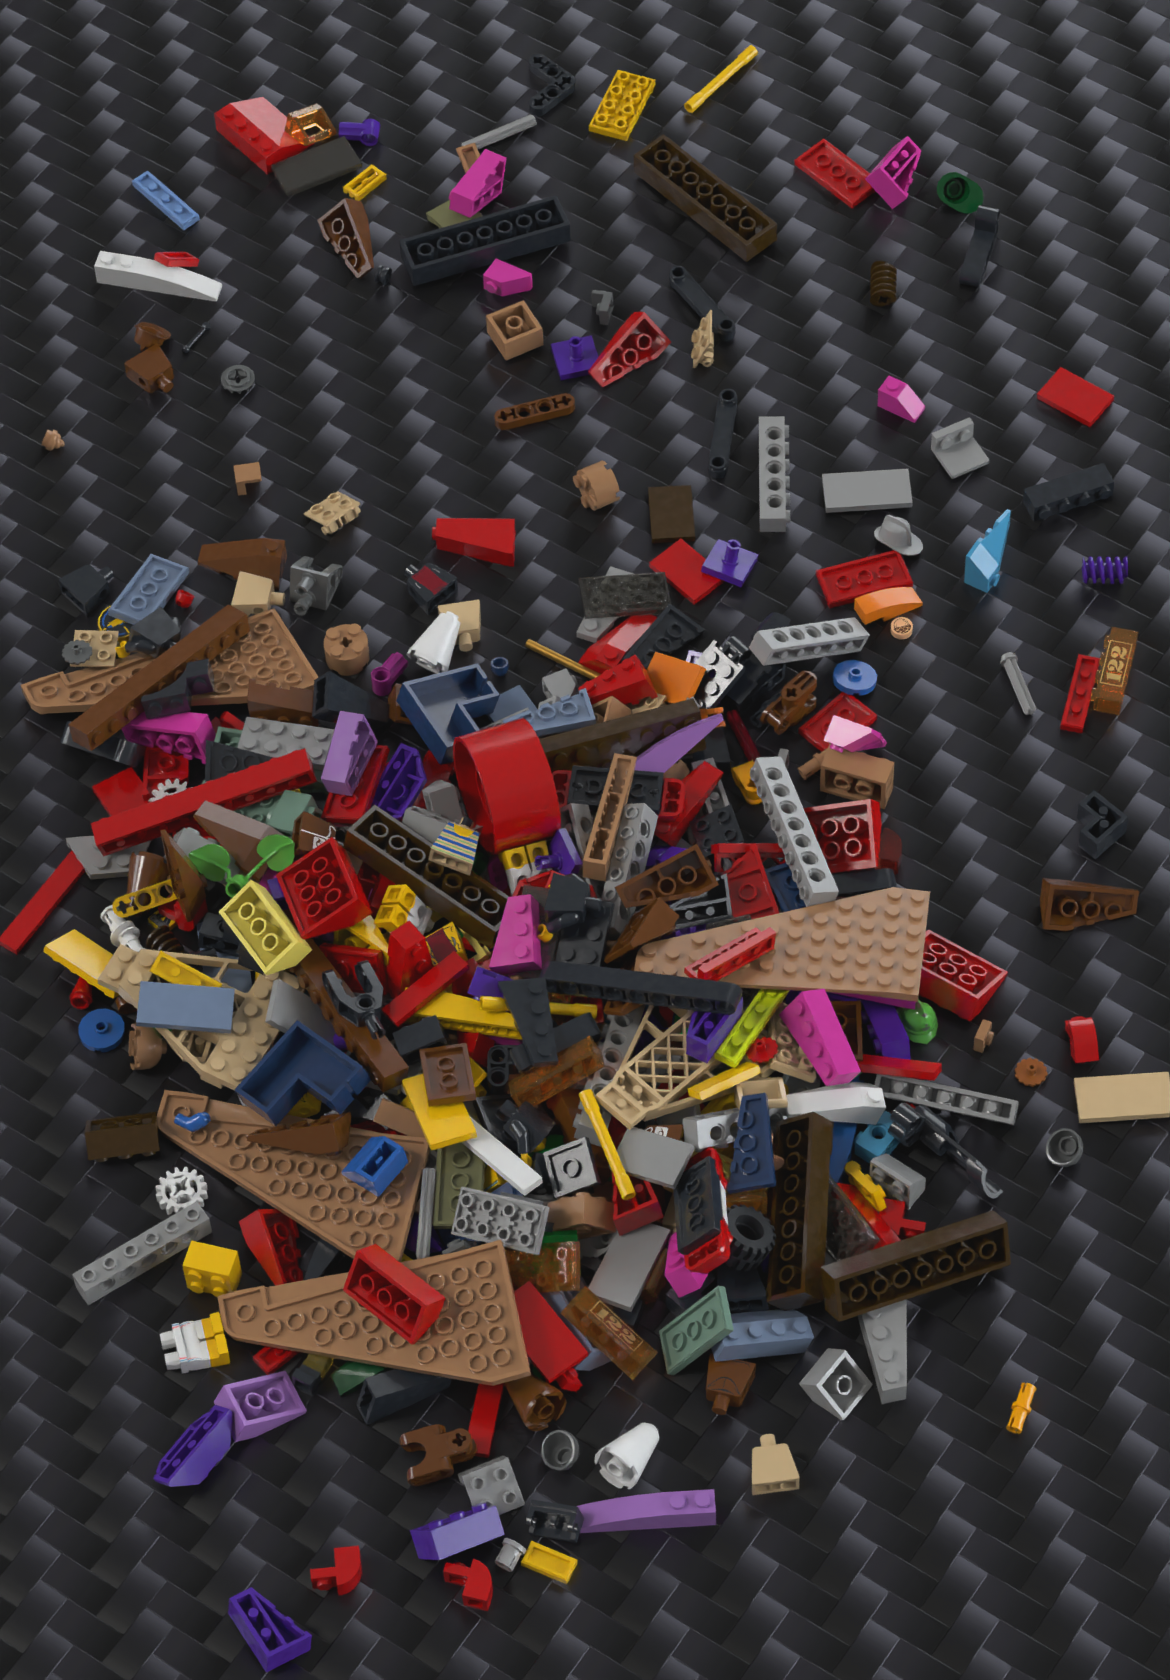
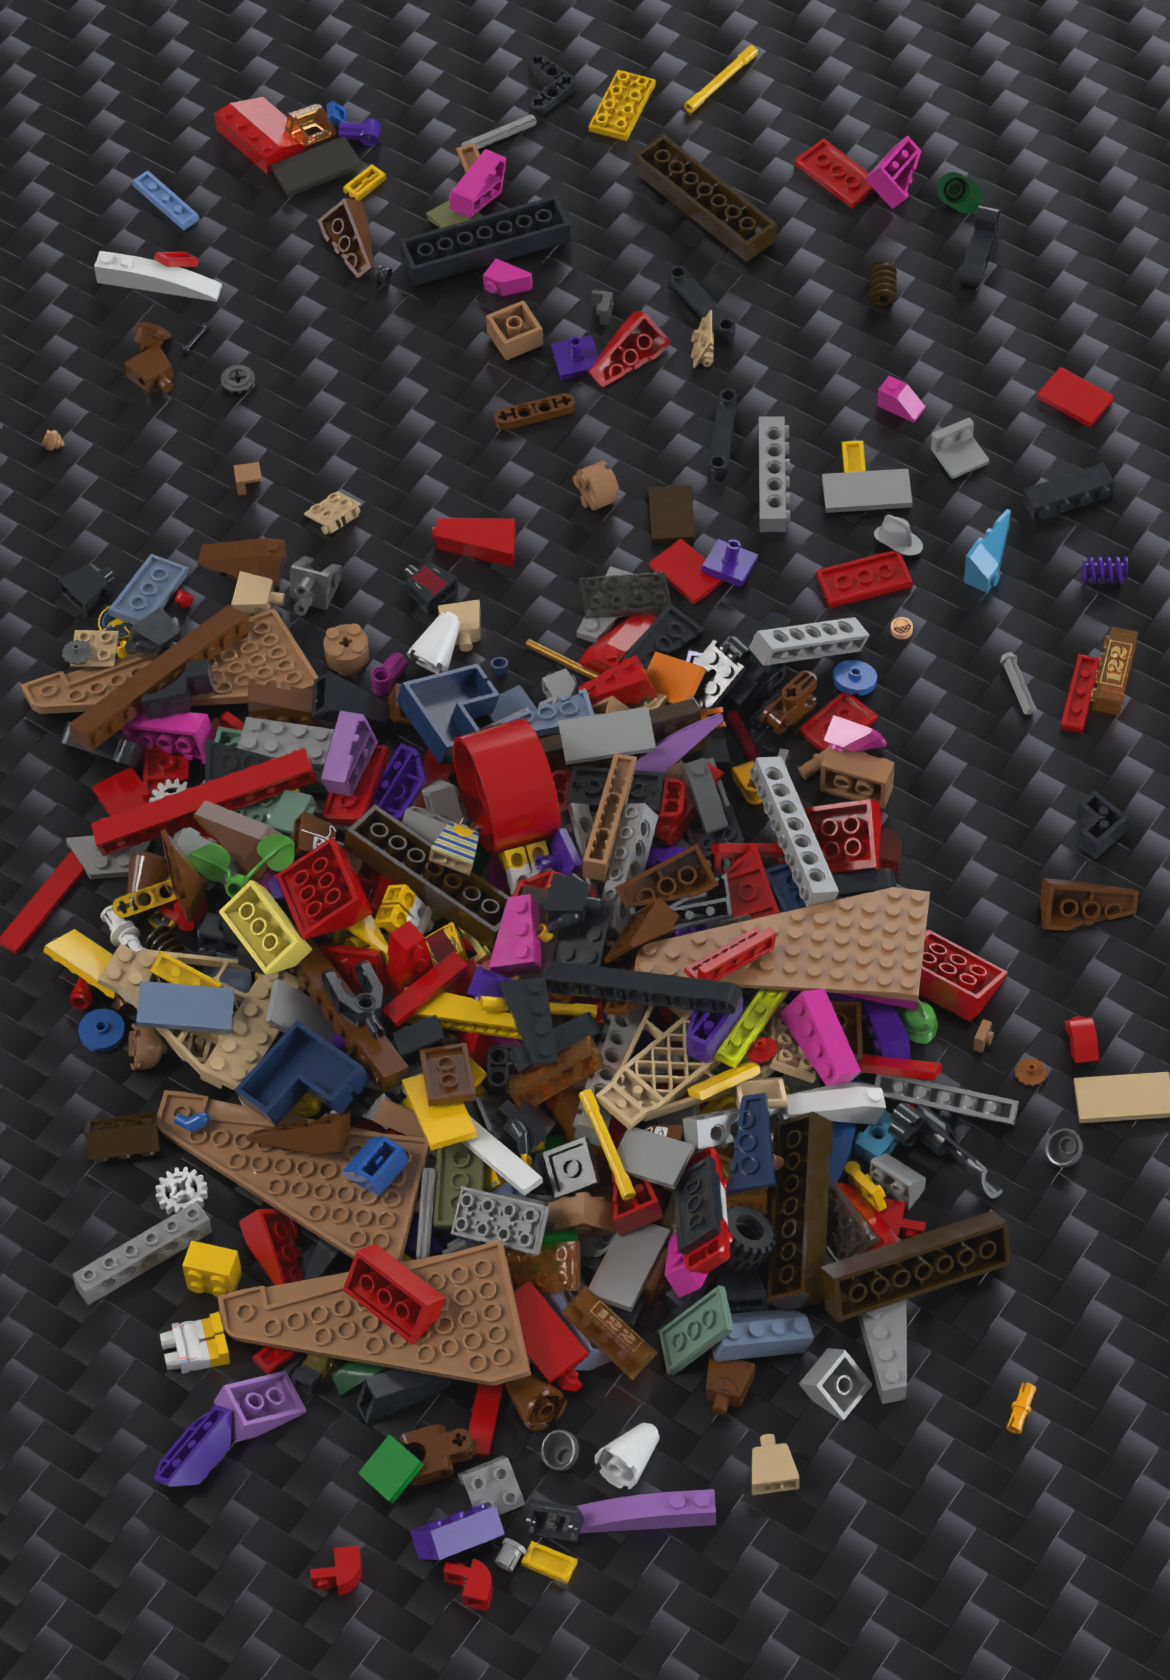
dark purple wedge [228,1587,312,1672] -> none
orange slope [854,587,923,625] -> none
none -> blue tile [327,100,347,127]
none -> green tile [358,1434,424,1503]
none -> light grey tile [558,707,656,765]
none -> dark grey slope [683,757,728,834]
none -> yellow tile [842,441,866,473]

